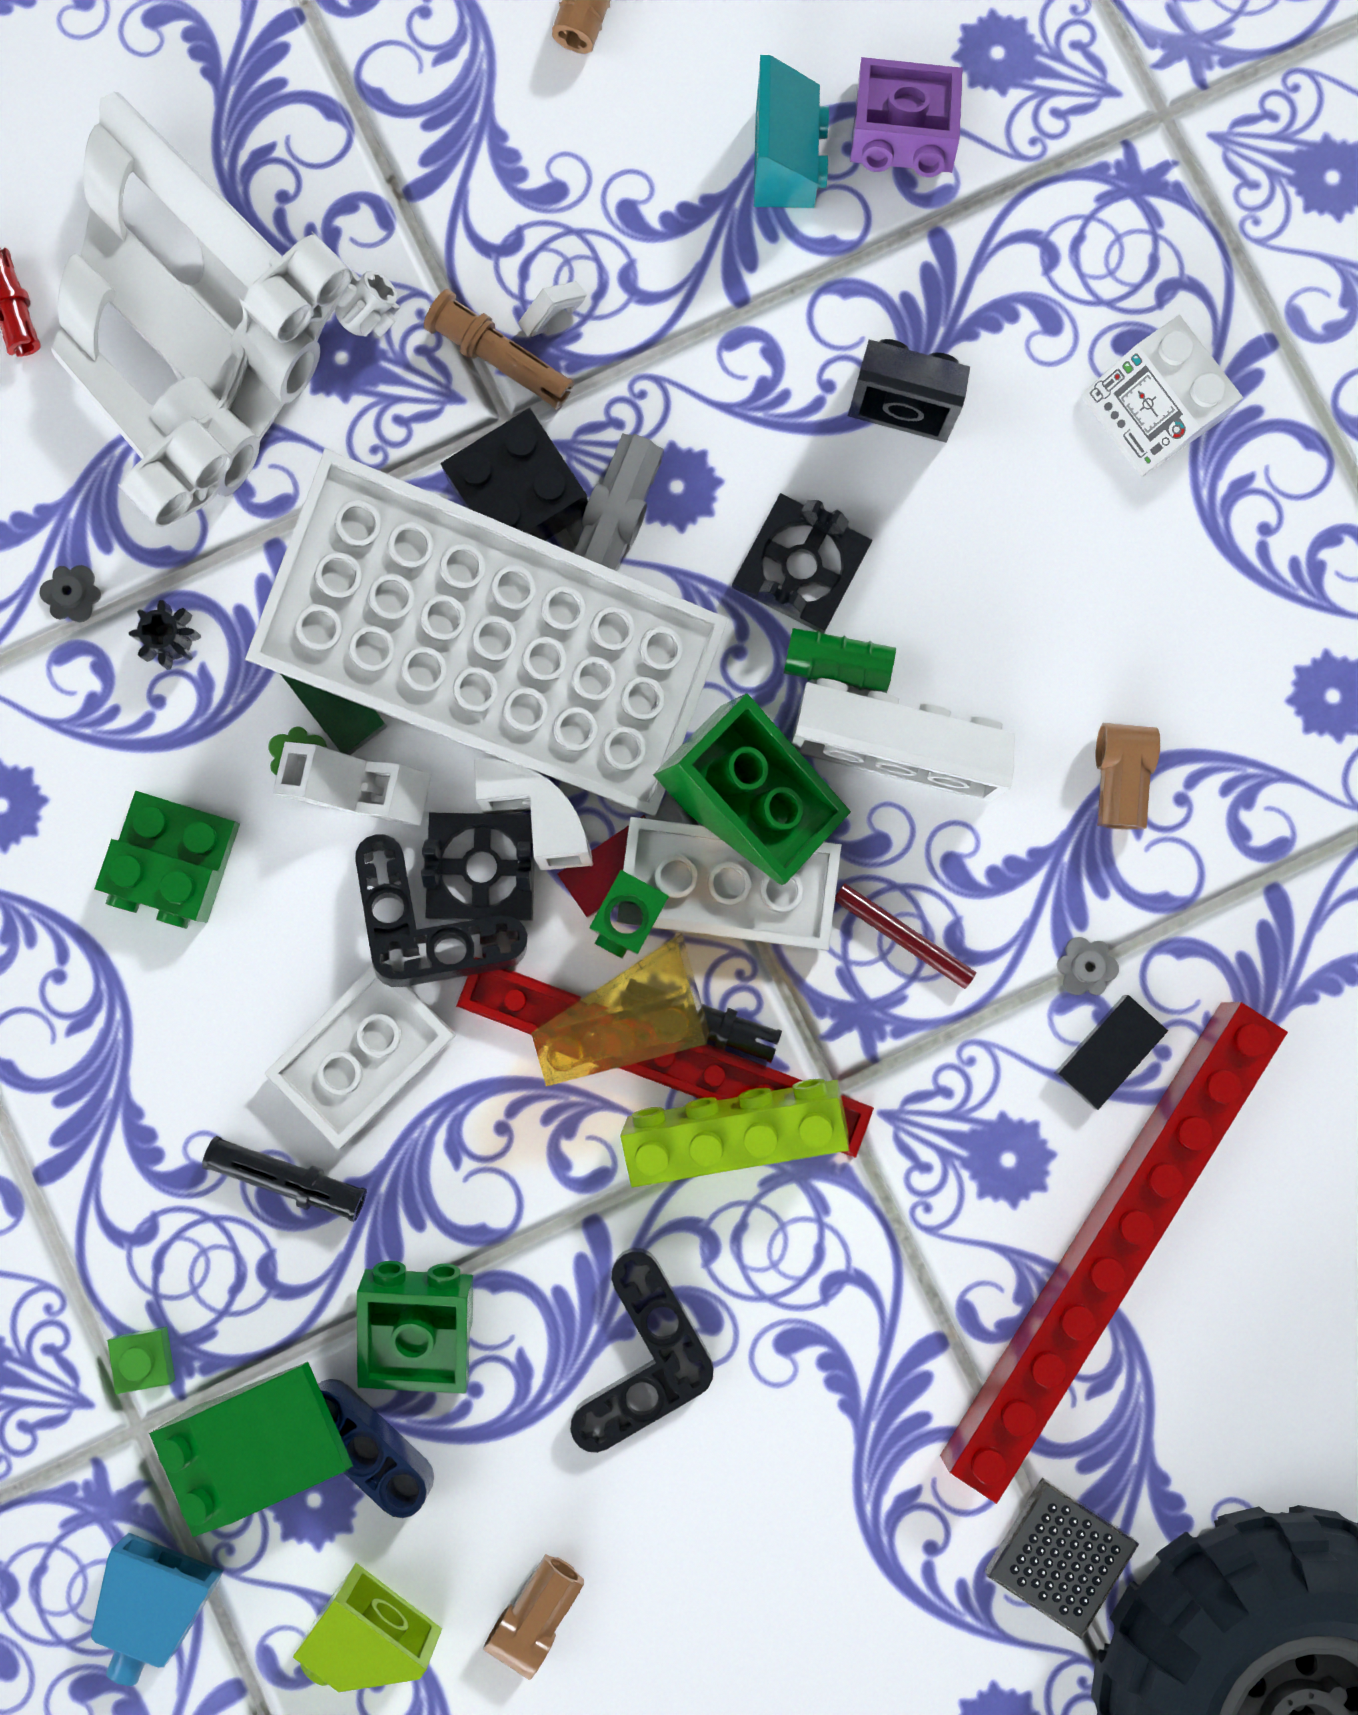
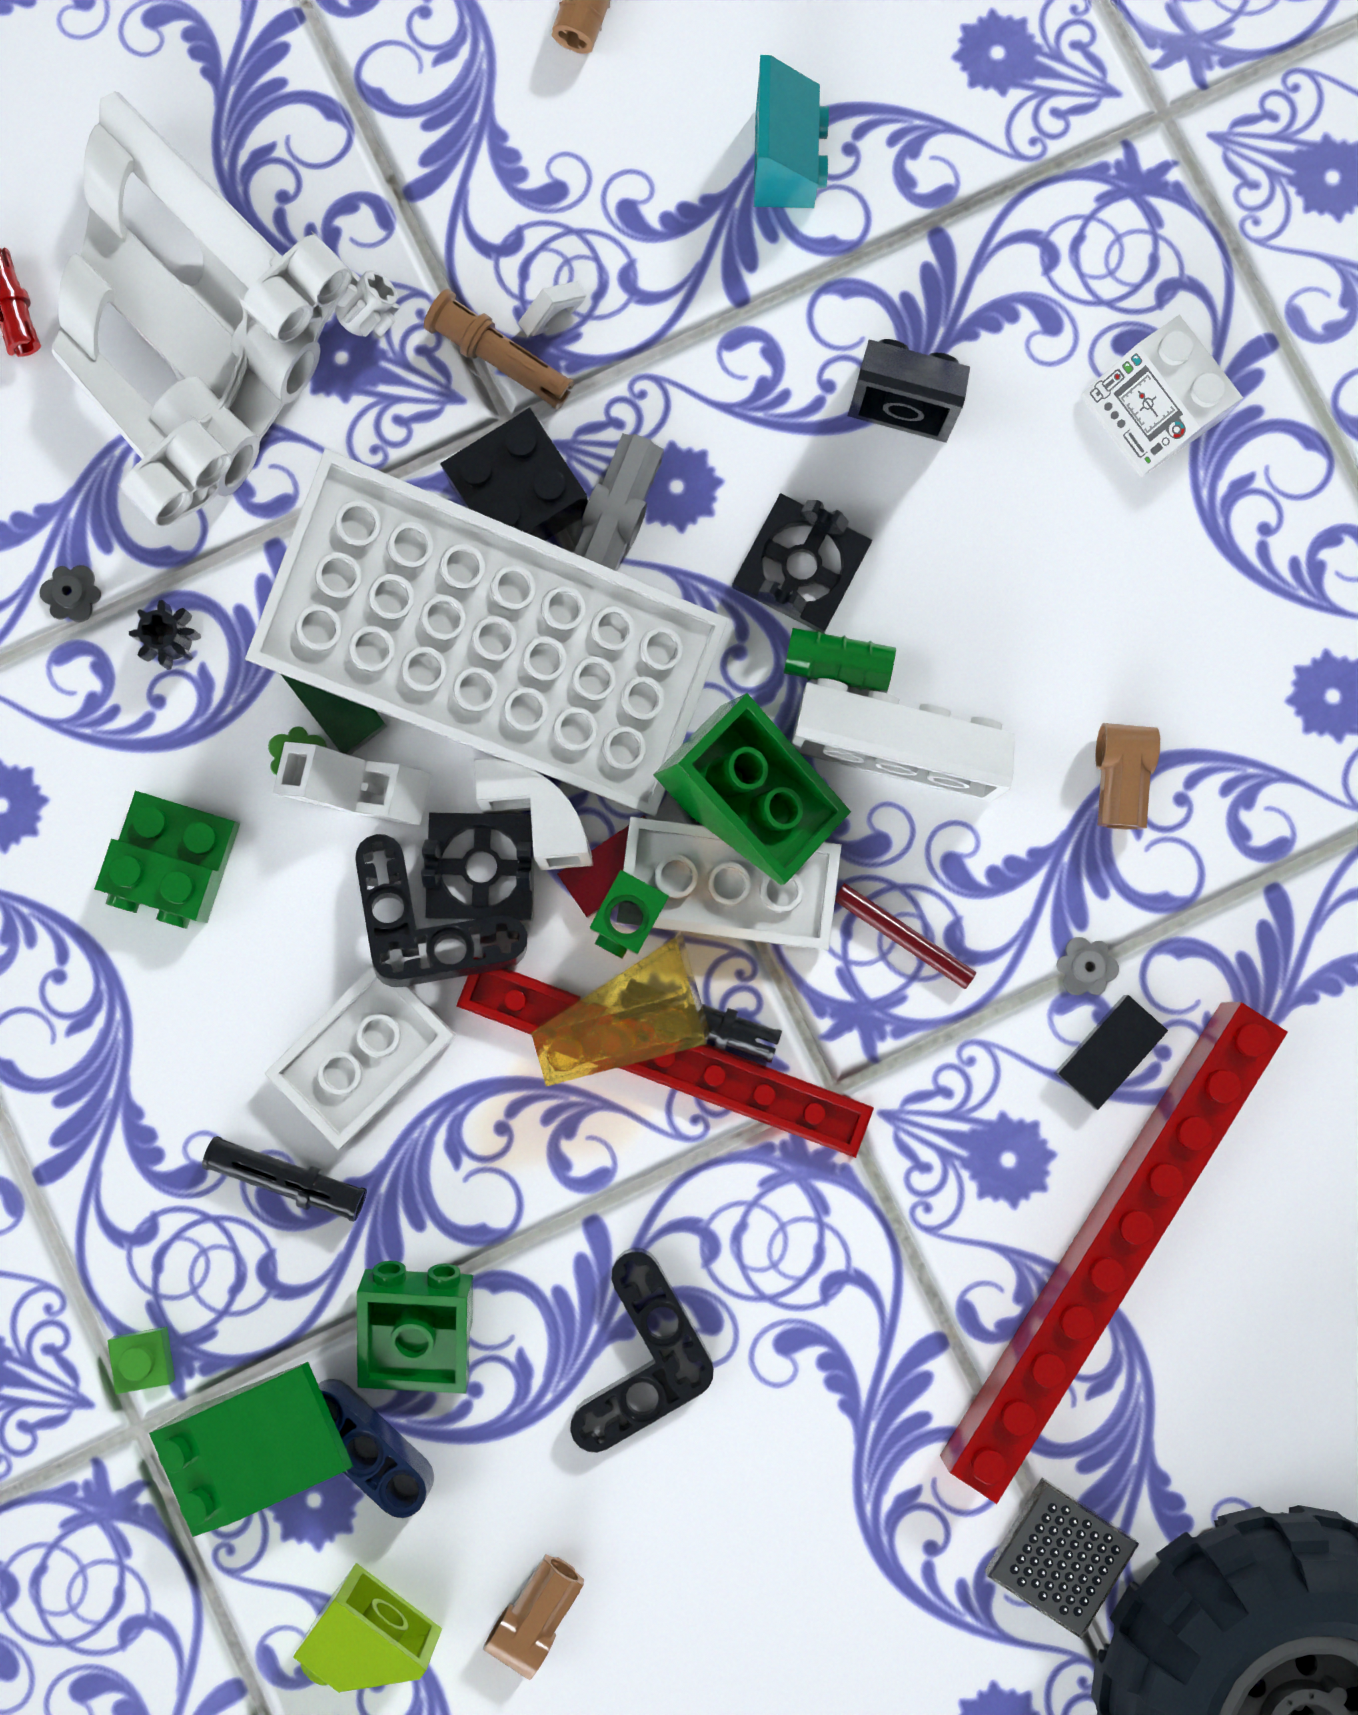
dark azure torso [91,1533,224,1686] -> none
lime brick [620,1079,849,1188] -> none
medium lavender plate [850,57,963,177] -> none

